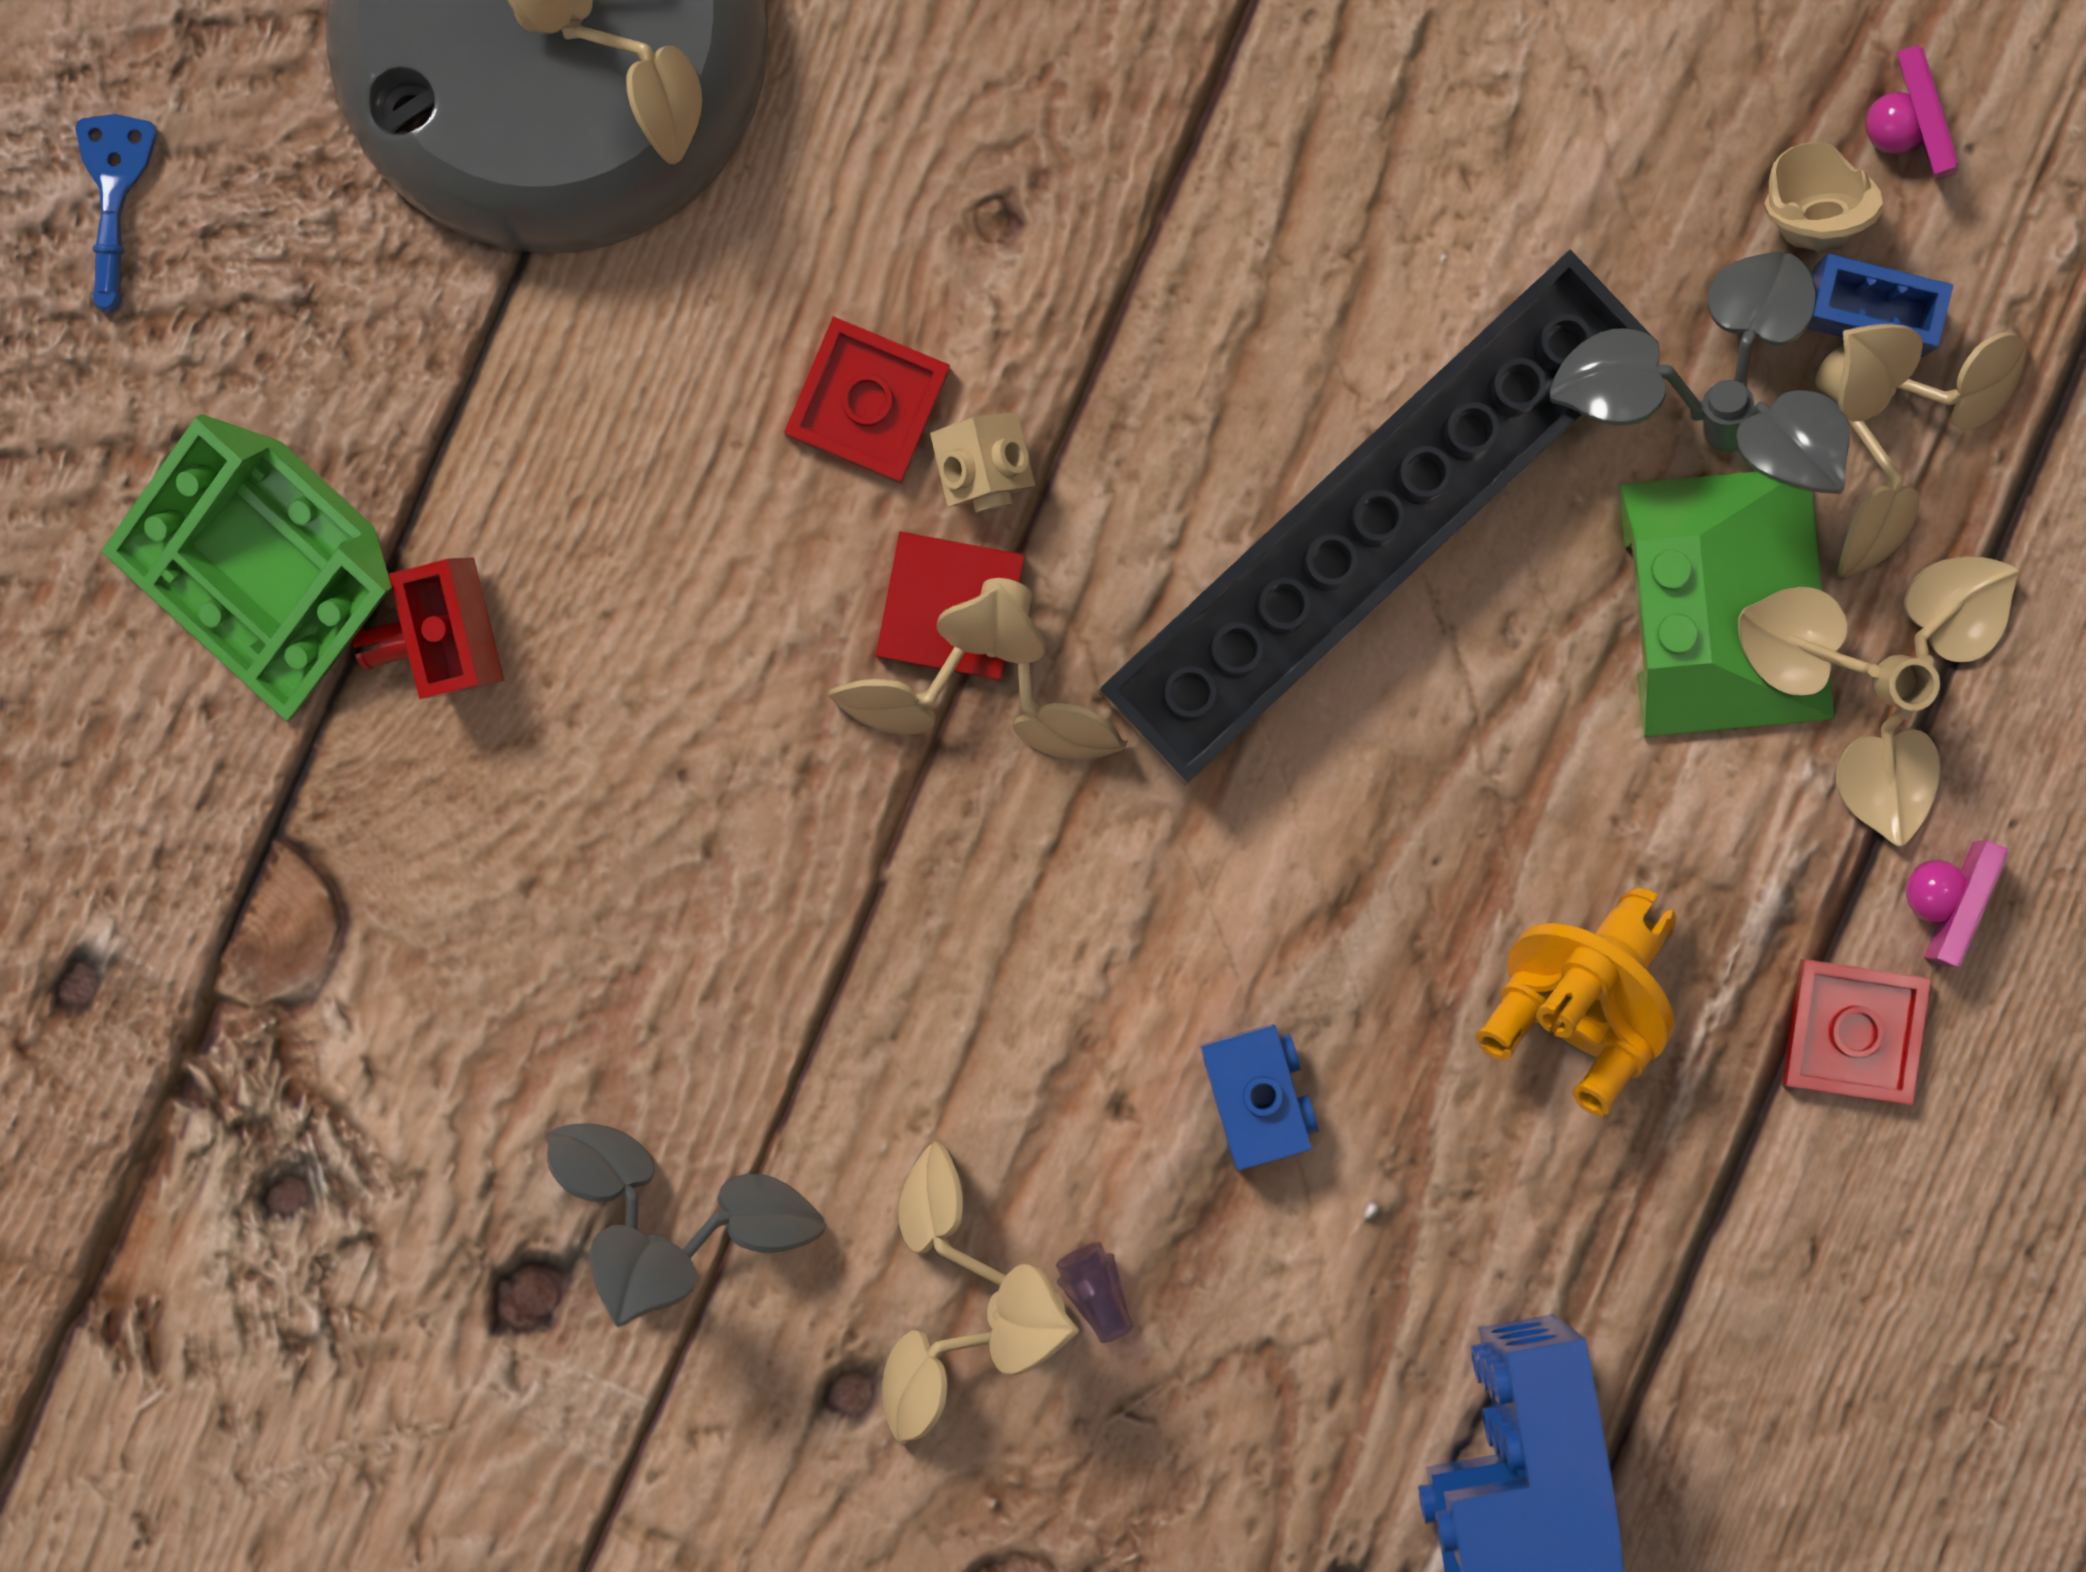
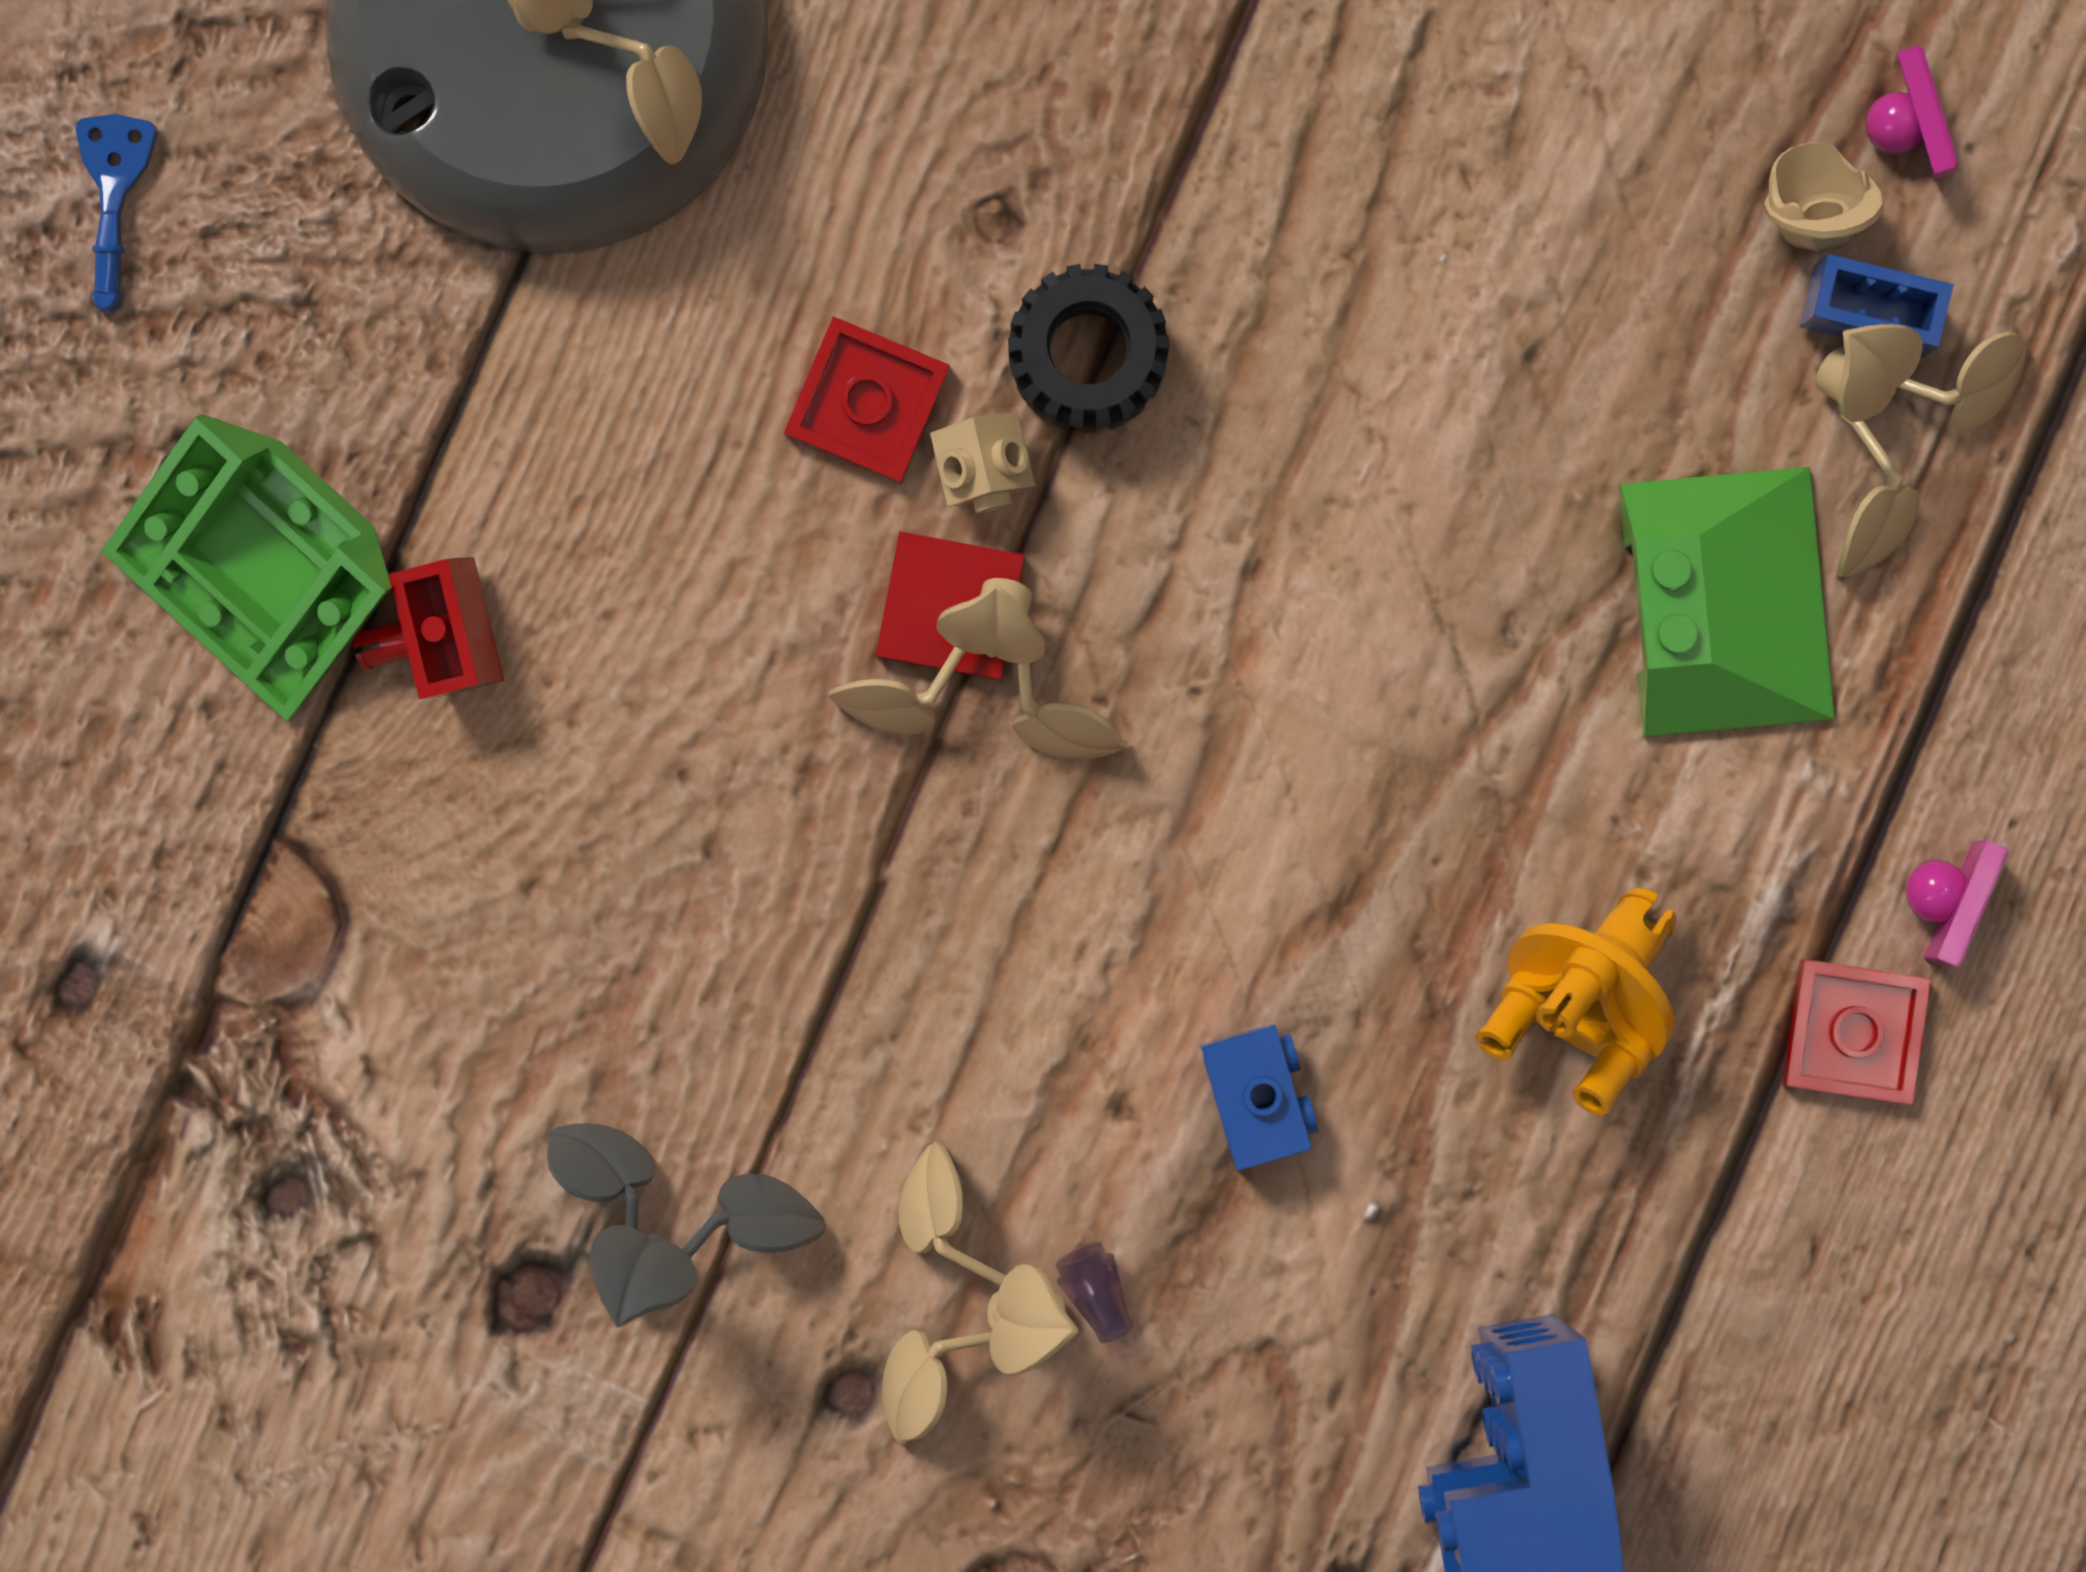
black brick [1098,249,1659,785] -> none
dark grey plant [1550,251,1850,494] -> none
tan plant [1738,556,2020,846] -> none
none -> black tyre [1008,264,1169,433]

